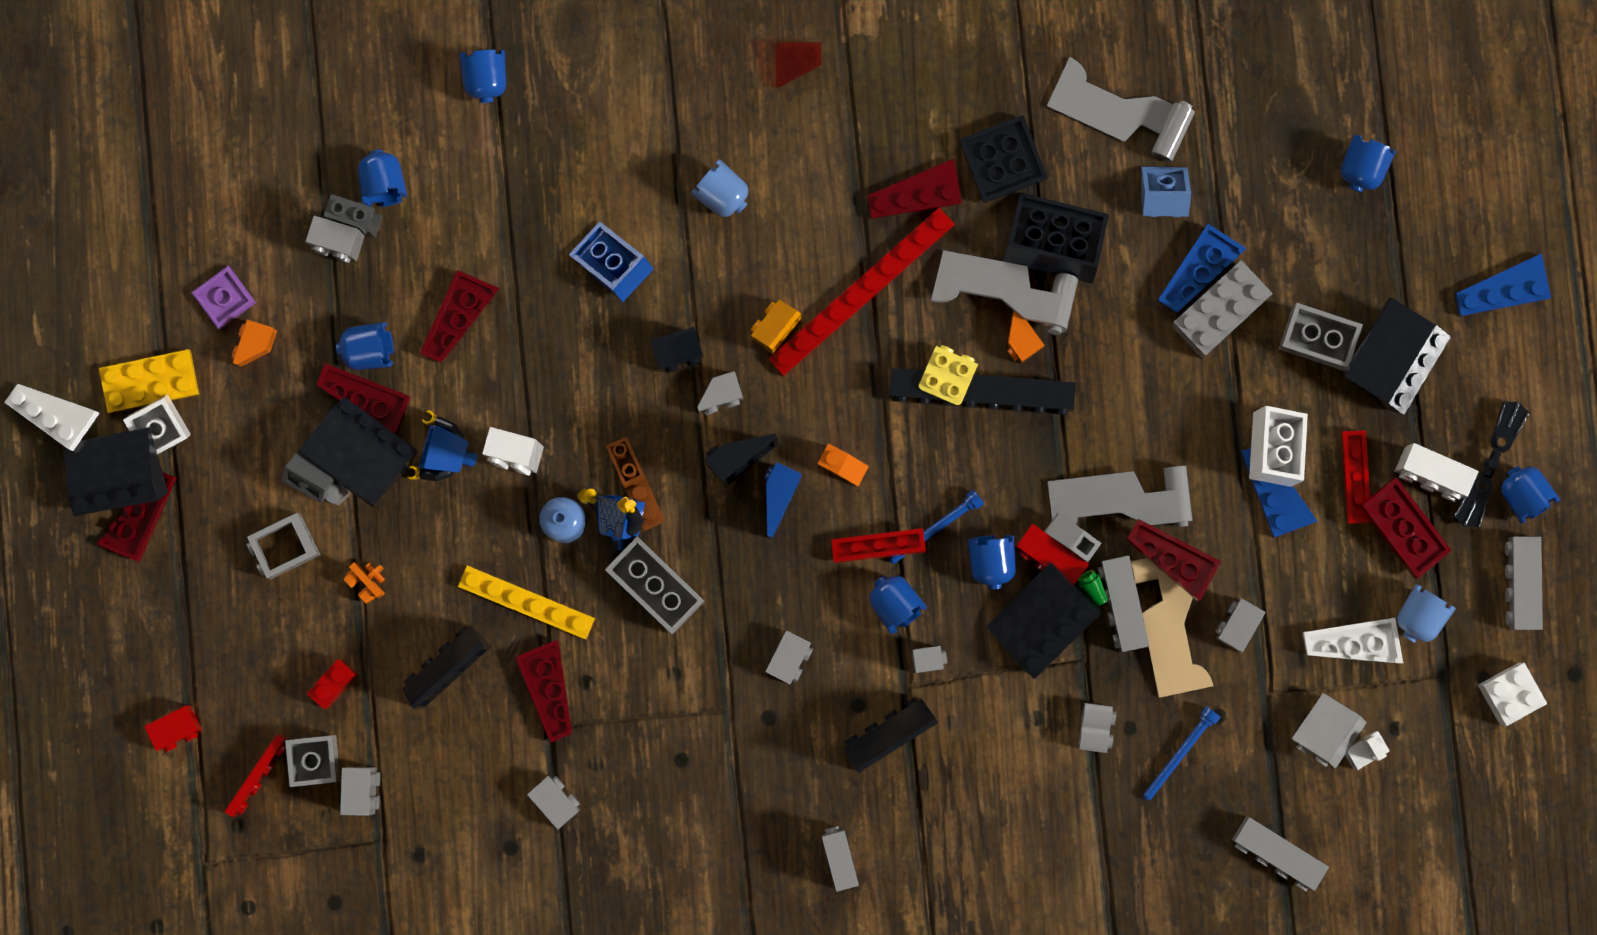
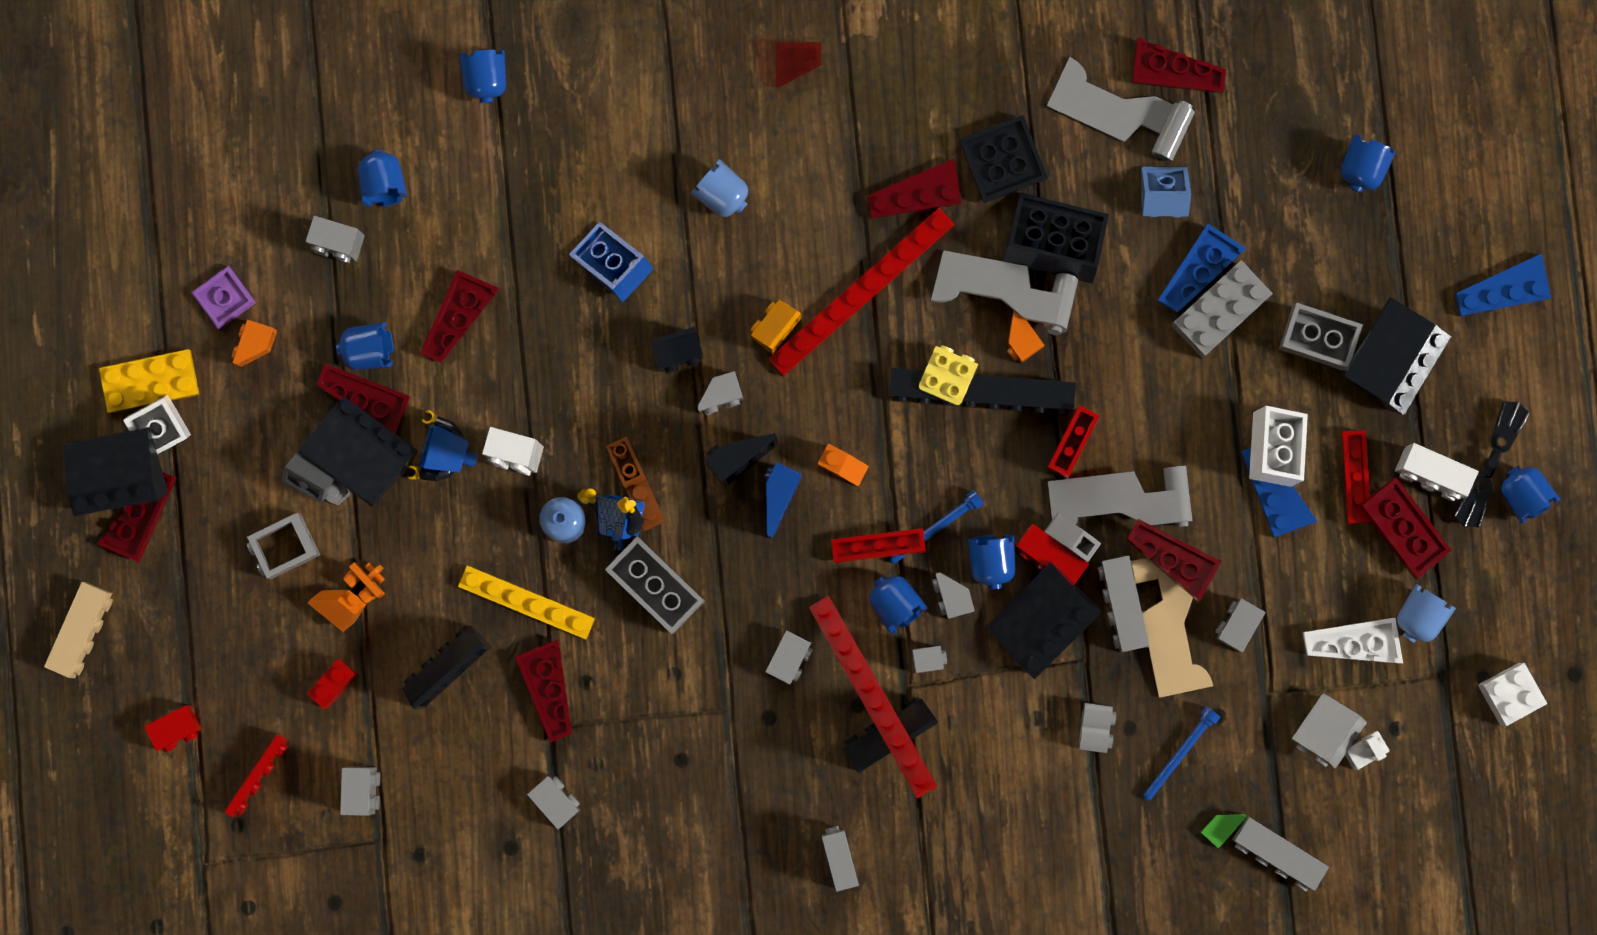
white wing [4,384,100,451] -> none
light grey brick [285,735,341,787] -> none
dark grey panel [324,194,383,238] -> none
green cone [1078,570,1108,606] -> none
light grey brick [1505,537,1543,630] -> none
none -> tan brick [44,582,113,678]
none -> orange slope [308,590,367,632]
none -> red plate [809,596,938,798]
none -> light grey slope [932,573,975,619]
none -> red brick [1046,405,1100,479]
none -> dark red wing [1132,37,1226,94]
none -> bright green tile [1200,814,1247,848]

